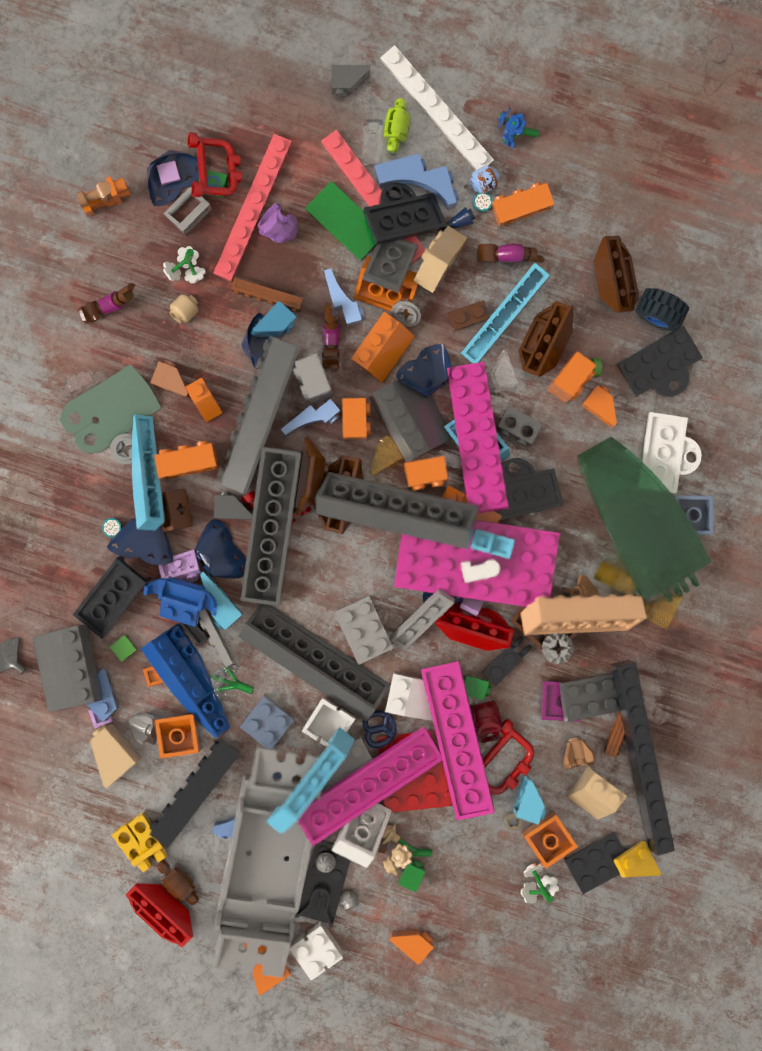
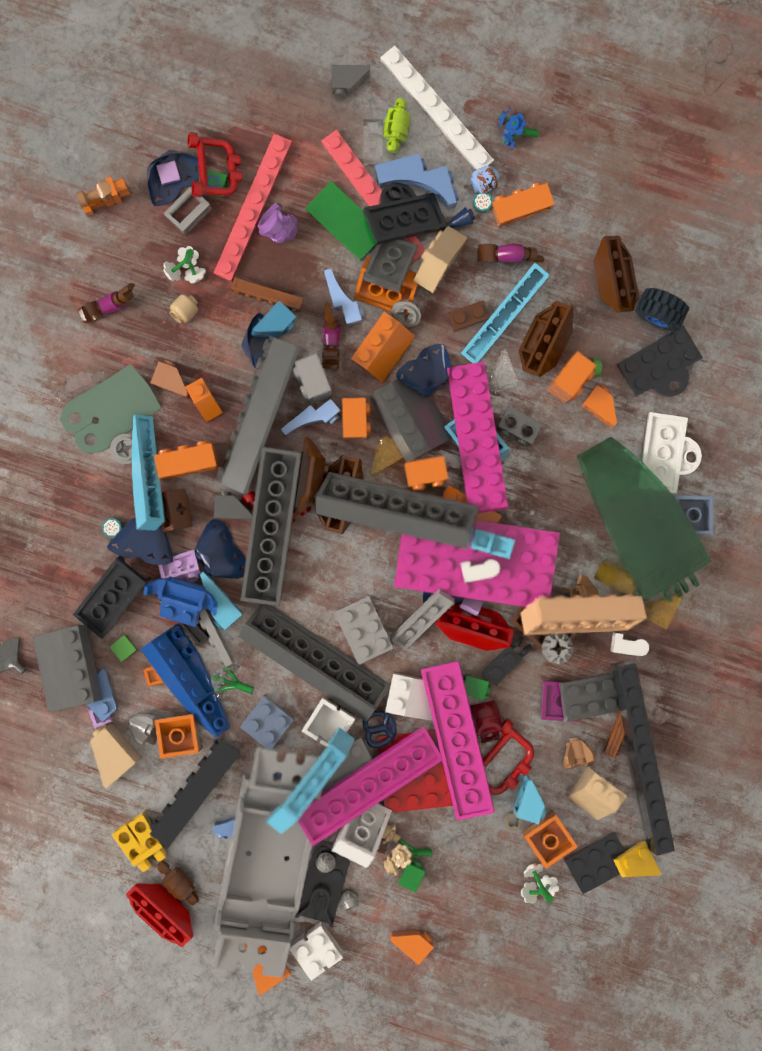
black plate [495,458,563,520] -> none
none -> white leg [610,632,649,656]

